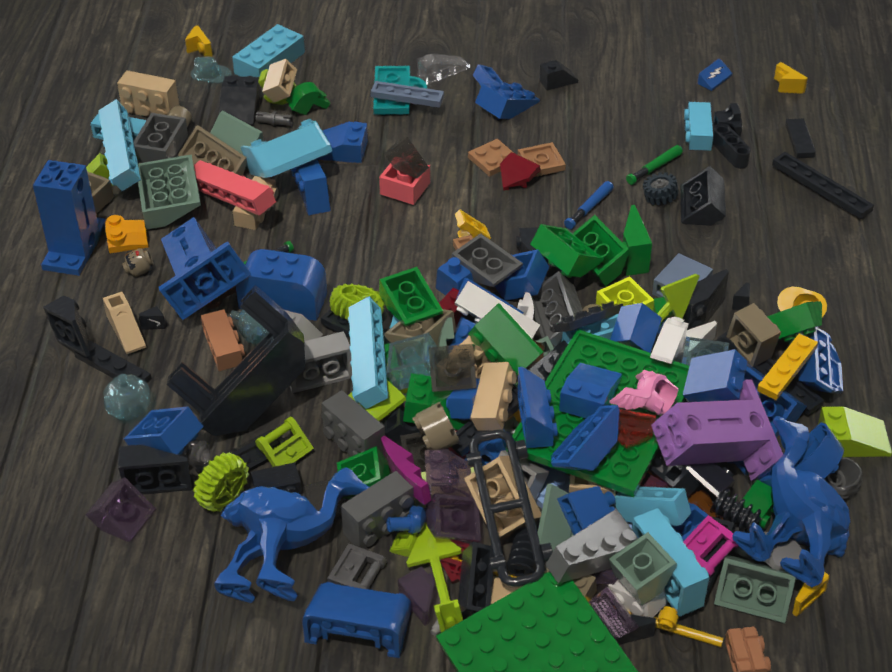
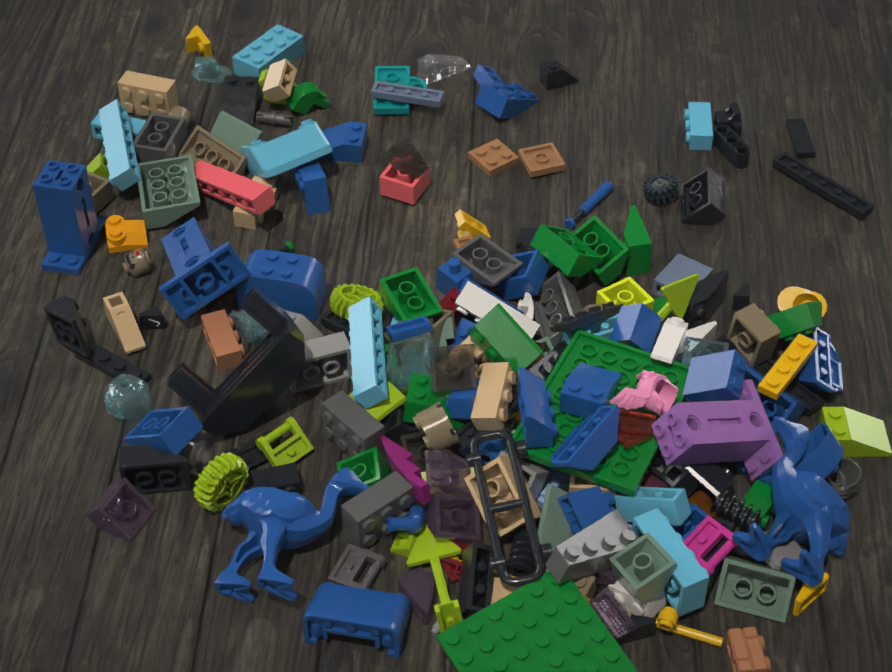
dark red slope [500,152,541,191] -> none
green piece [626,145,683,185] -> none
blue slope [698,59,732,91] -> none
yellow slope [774,62,808,93] -> none
none -> blue tile [386,316,433,342]

